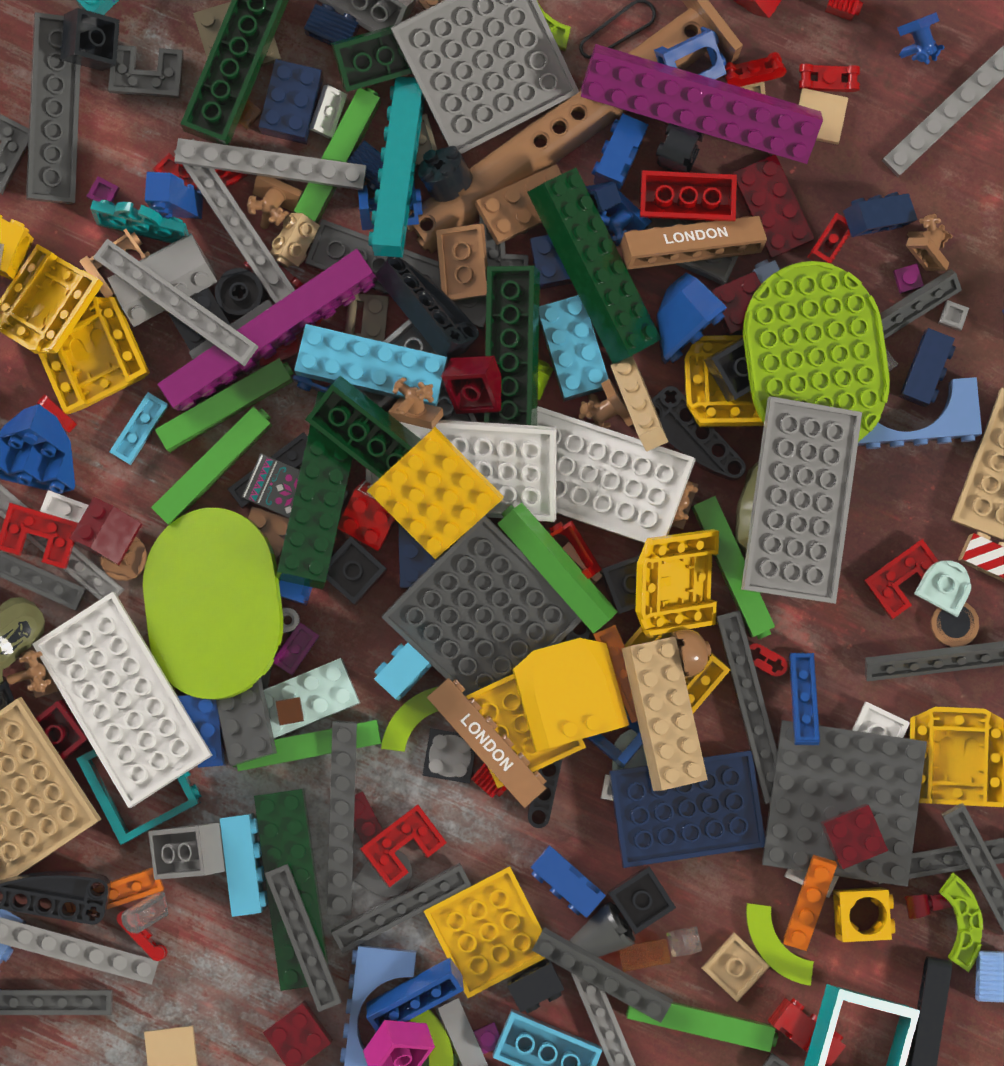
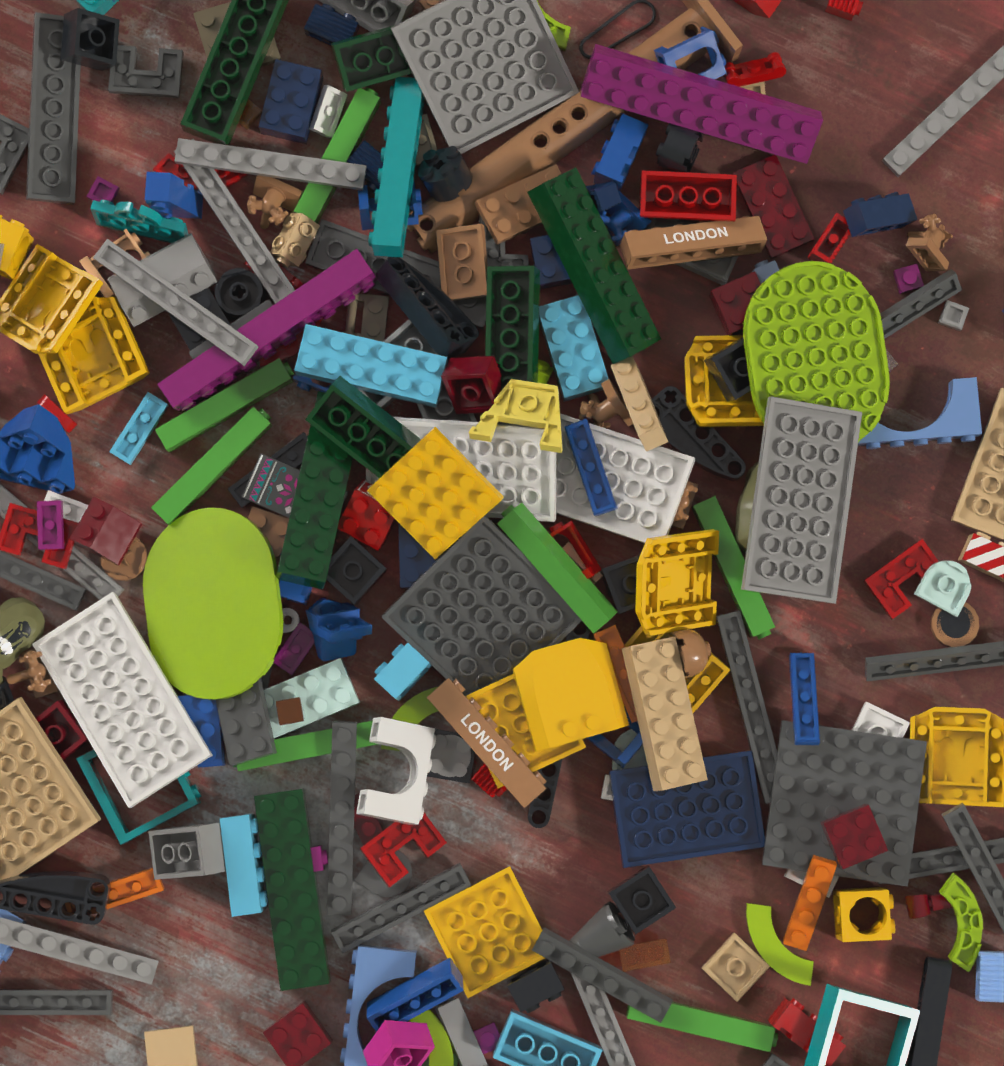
red plate [116,909,168,961] -> none
clear brick [121,892,169,934] -> none
dark grey plate [264,864,342,1012] -> none
medium nougat piece [388,377,443,430] -> none
blue wedge [530,845,606,918] -> none
blue brick [656,272,727,364] -> none
clear plate [667,927,702,957] -> none
red beam [749,643,787,677] -> none
tan tile [798,88,848,145] -> none
red plate [799,64,860,92] -> none
blue piece [897,12,945,65] -> none
dark blue brick [899,328,956,407] -> none
none -> magenta plate [37,500,64,550]
none -> blue piece [306,598,372,661]
none -> magenta plate [311,845,328,872]
none -> white arch [356,717,436,825]
none -> light yellow wing [469,379,563,453]
none -> blue tile [564,418,618,517]

